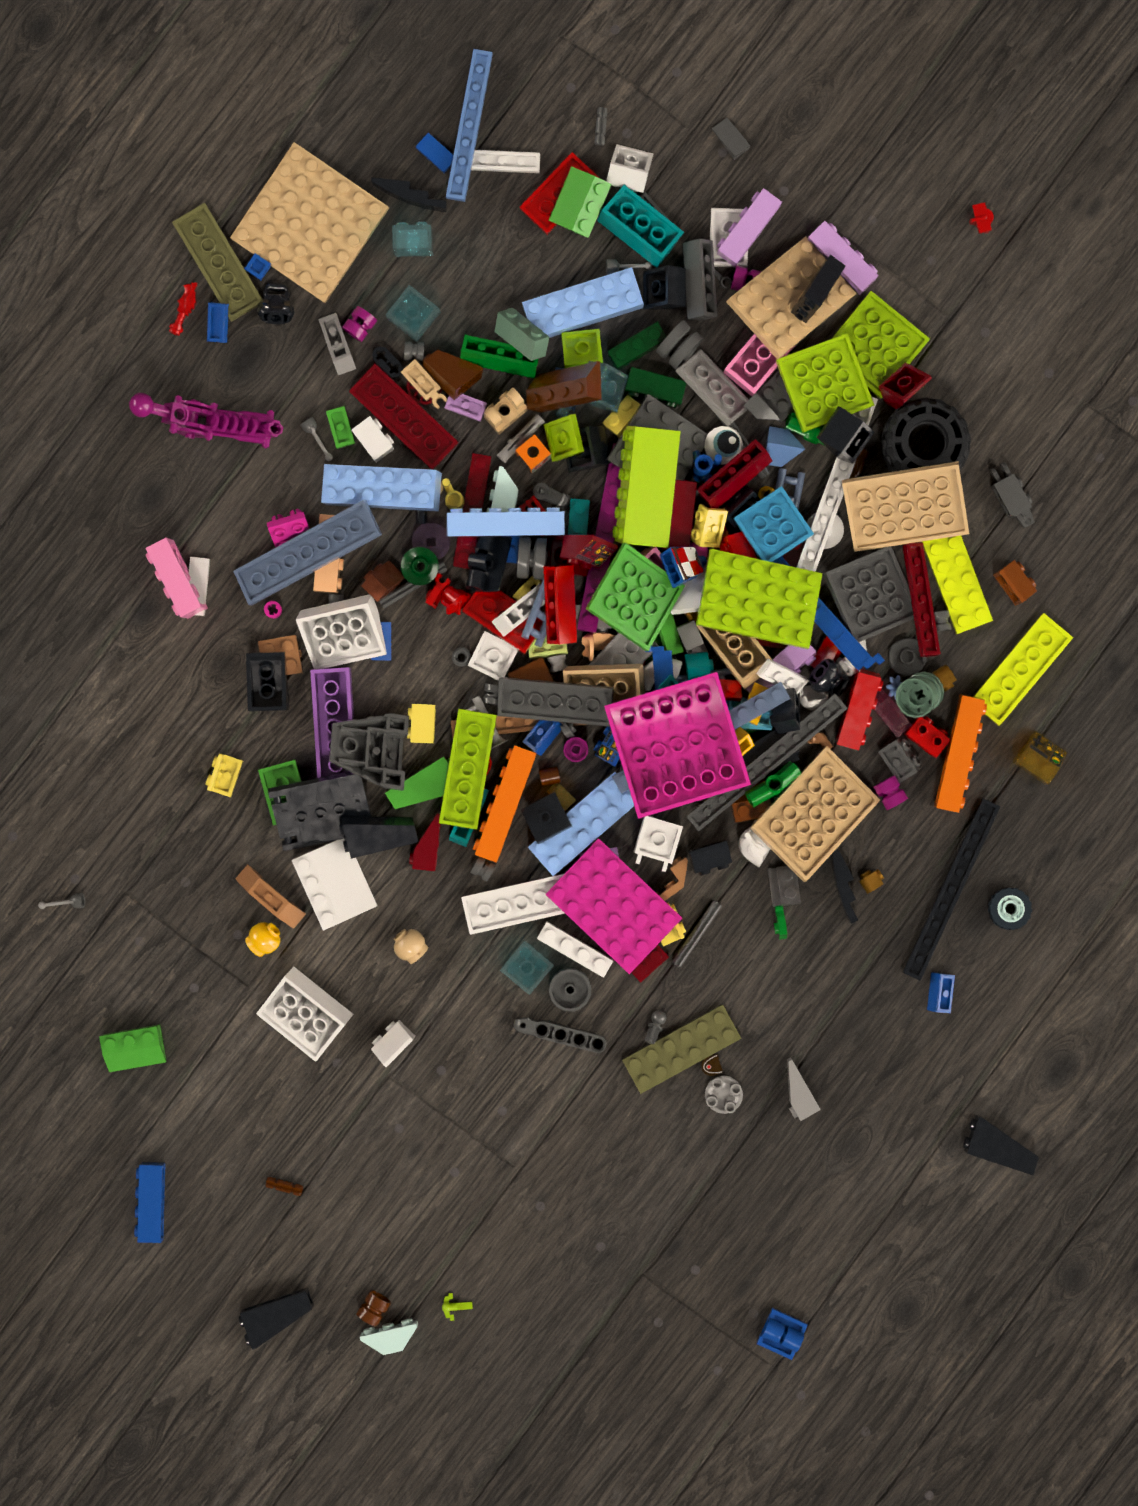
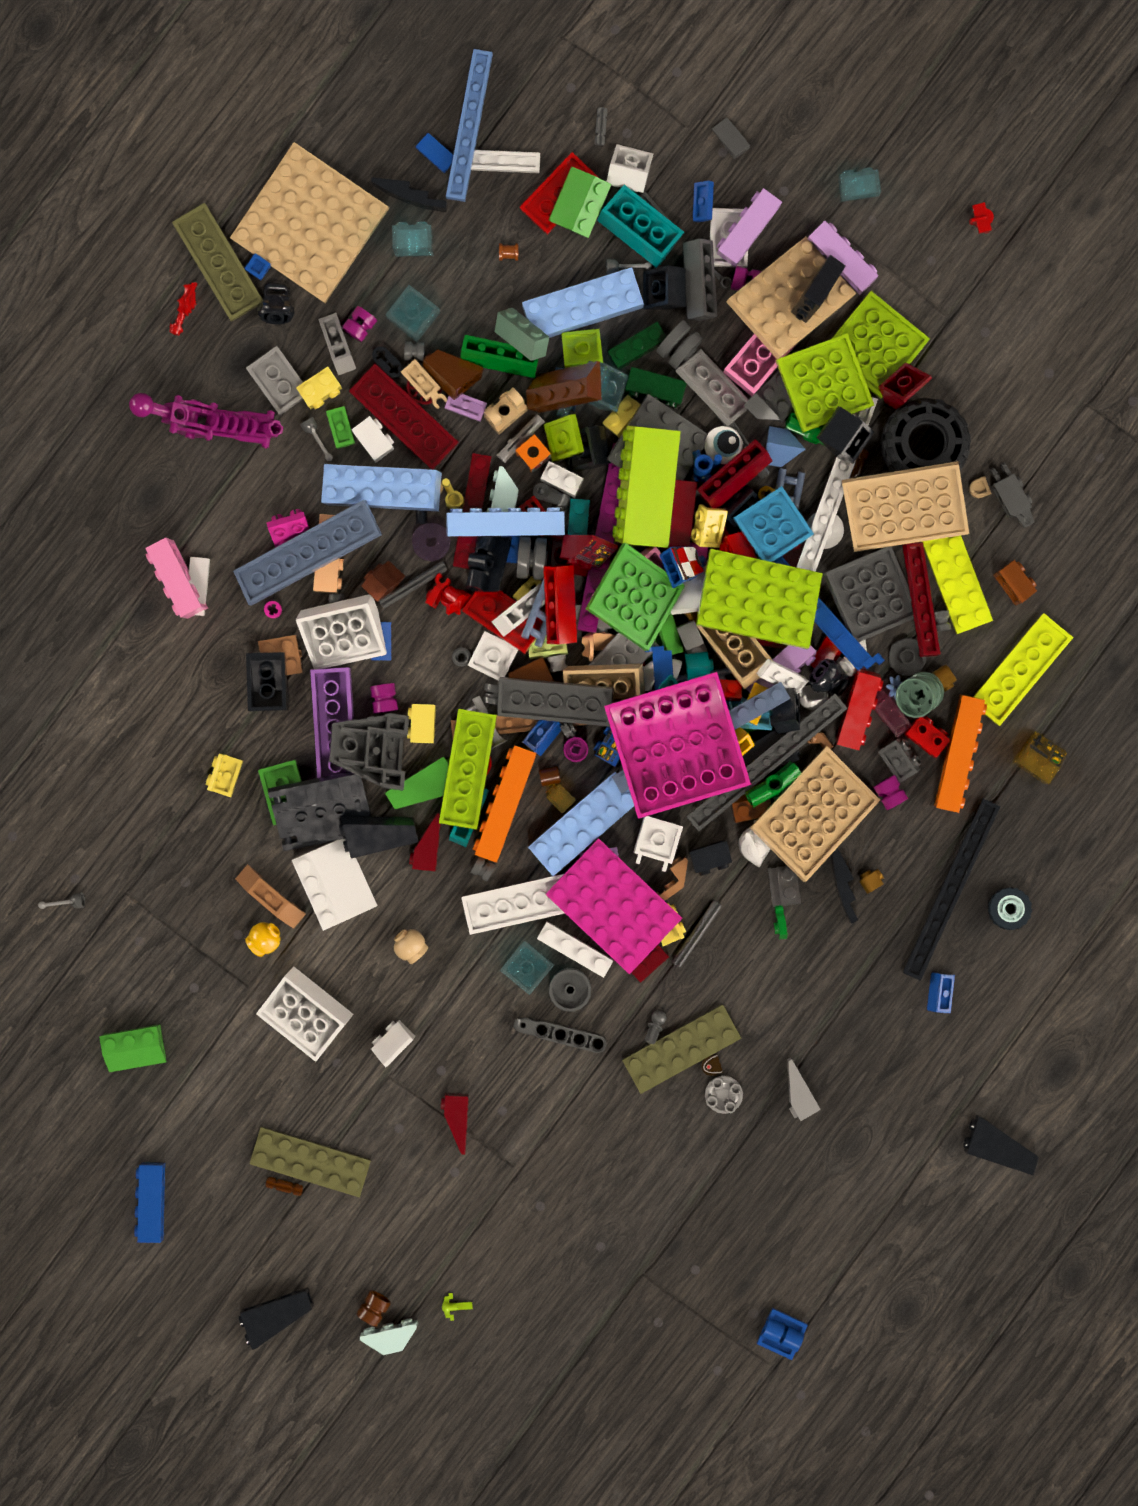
blue tile [207,302,229,343] -> none
dark green dish [401,547,439,585] -> none
black plate [521,792,573,844] -> none
none -> light grey plate [246,346,303,415]
none -> olive plate [250,1126,371,1198]
none -> light yellow bracket [296,367,342,409]
none -> magenta wheel [370,683,398,714]
none -> dark red slope [441,1093,469,1155]
none -> dark orange bush [499,243,519,261]
none -> white brick [540,461,583,498]
none -> blue plate [693,180,714,222]
none -> clear light blue brick [838,167,881,202]
none -> tan tile [969,476,991,498]

